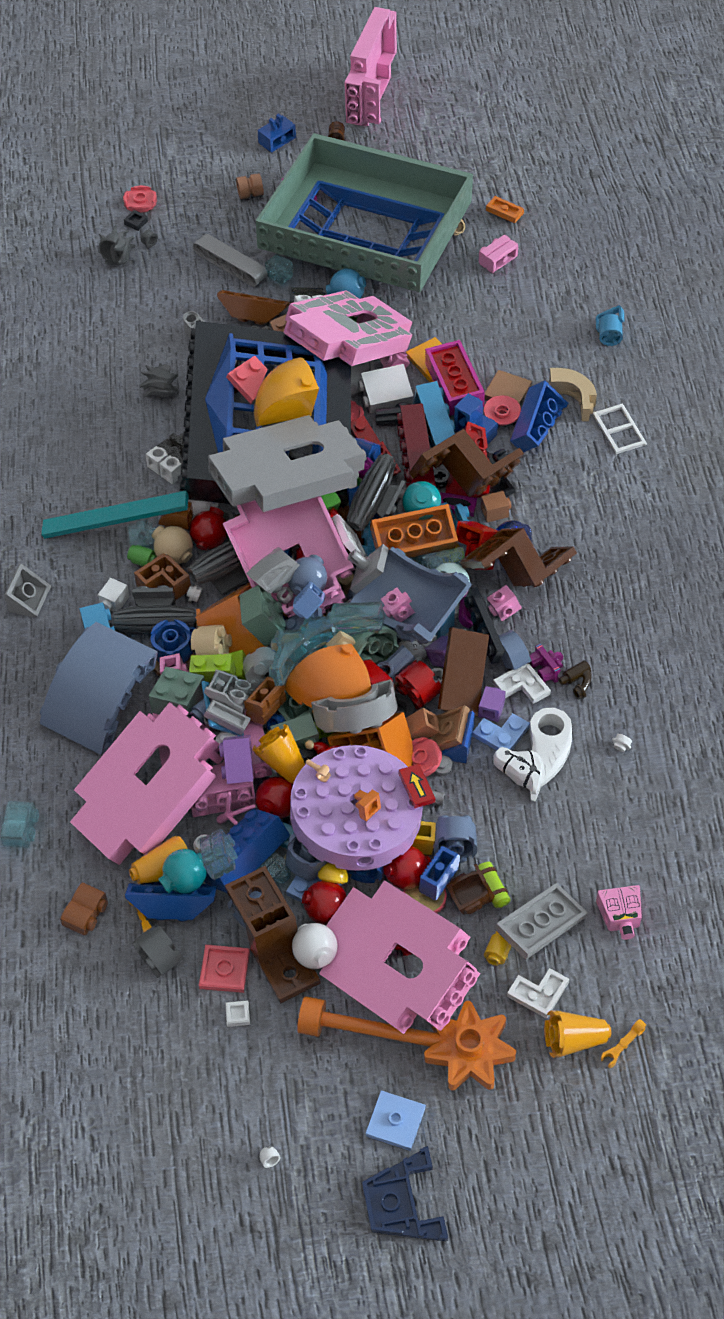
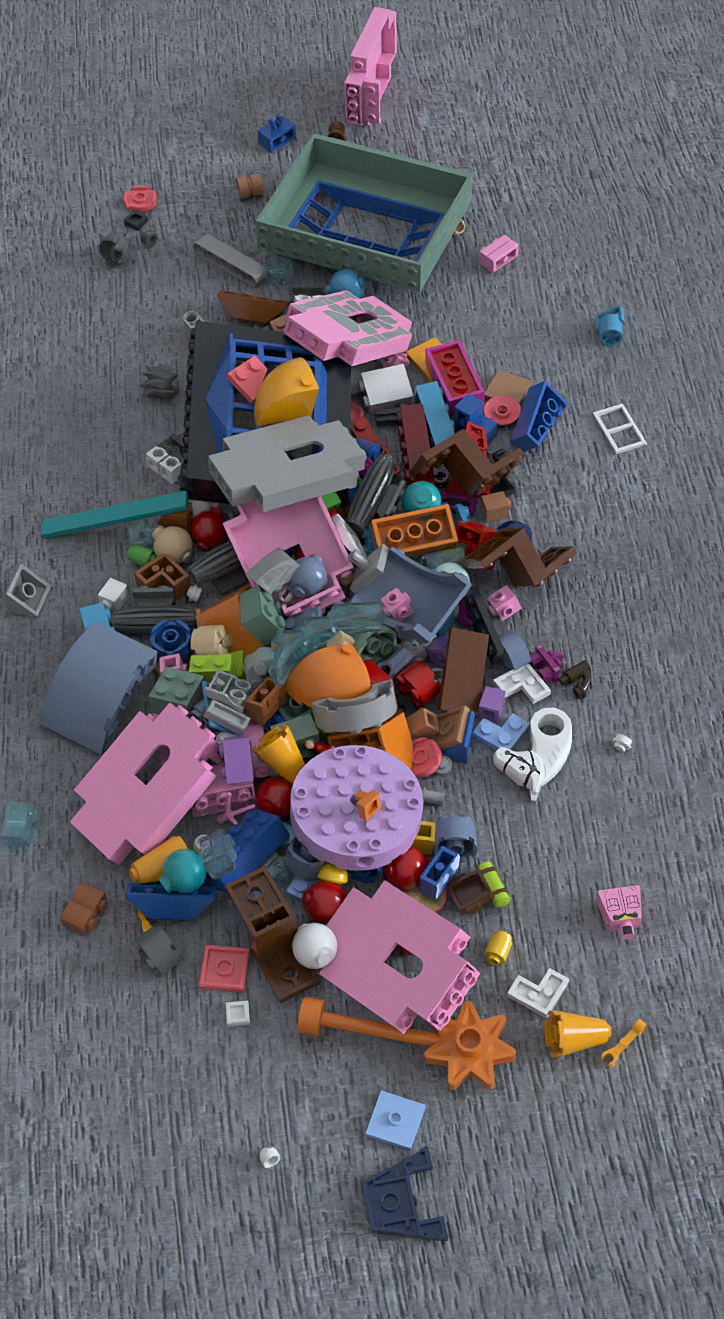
medium blue brick [292,582,325,619] -> none
light nougat hand [306,759,331,782] -> none
red tile [398,764,436,809] -> none
orange plate [486,196,524,223] -> none
light grey plate [494,883,588,959] -> none
tan arch [549,368,597,421] -> none

